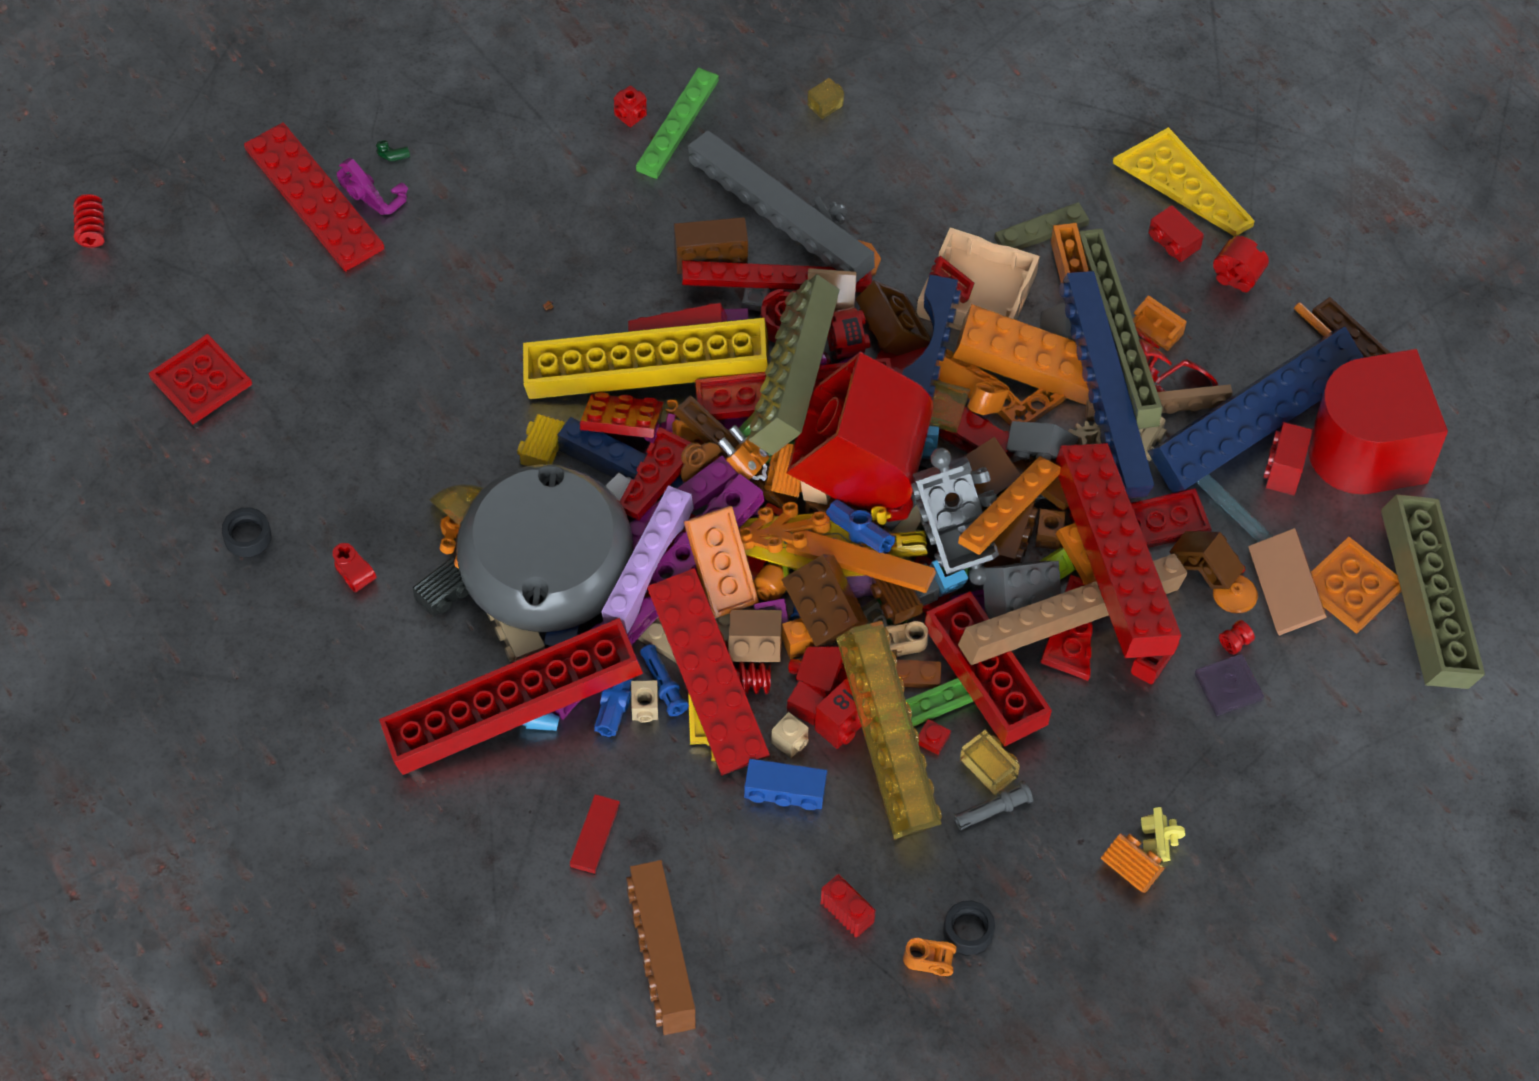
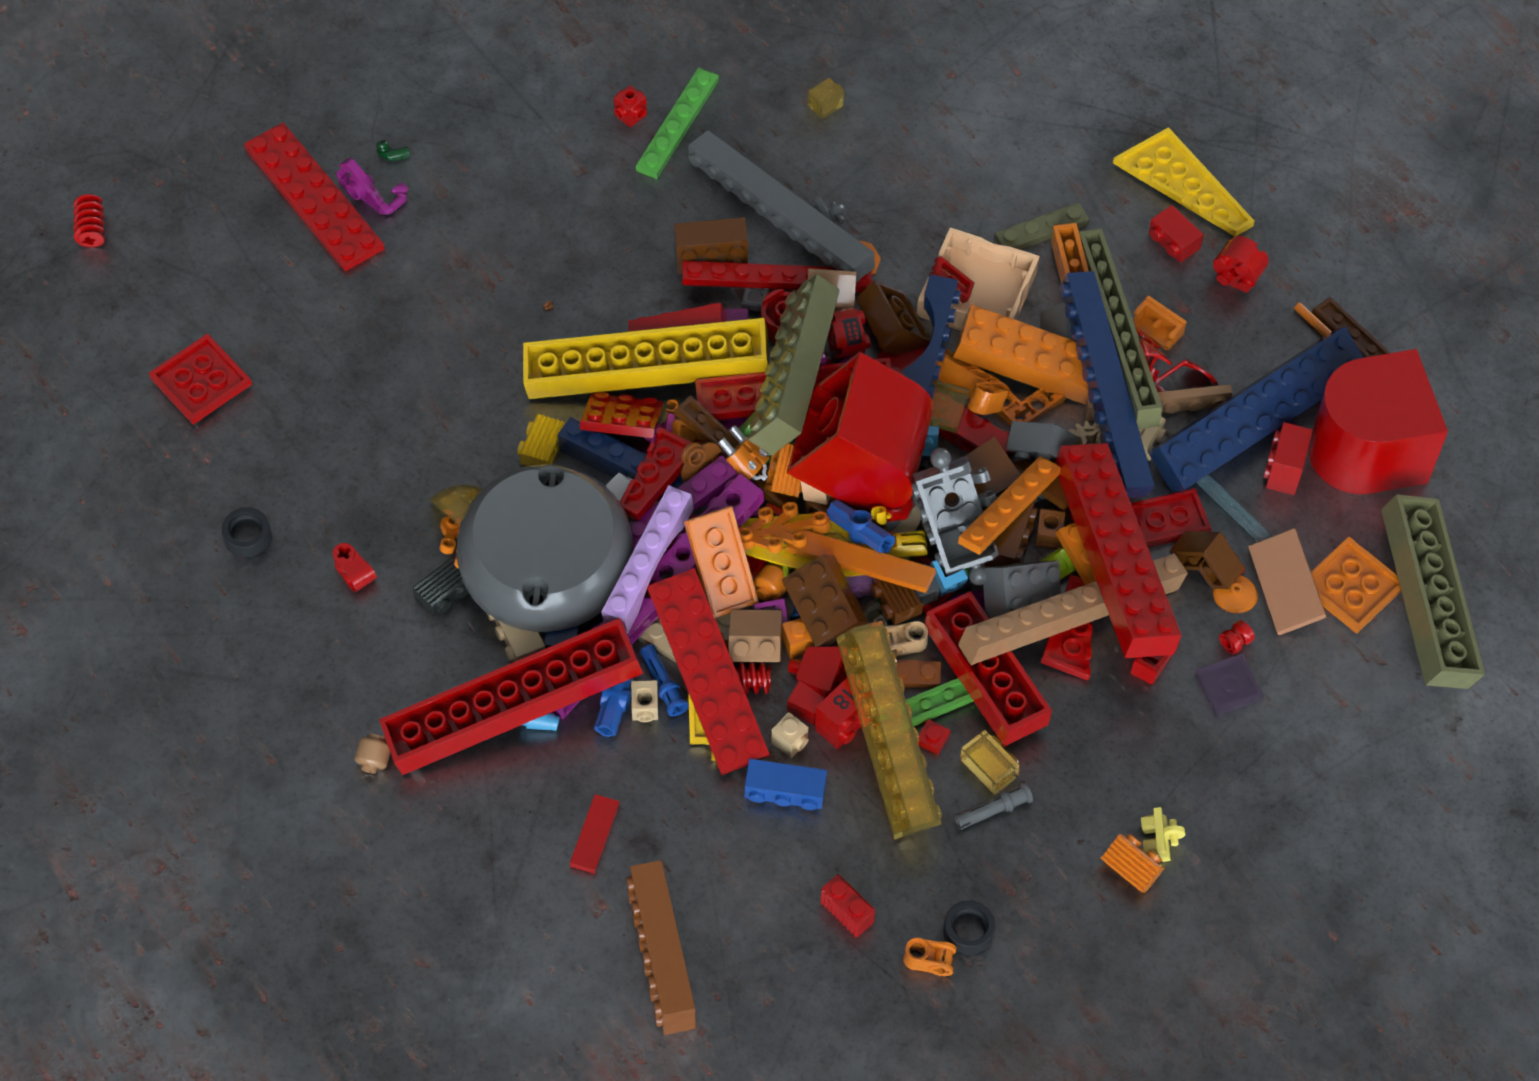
none -> medium nougat head [354,734,390,774]

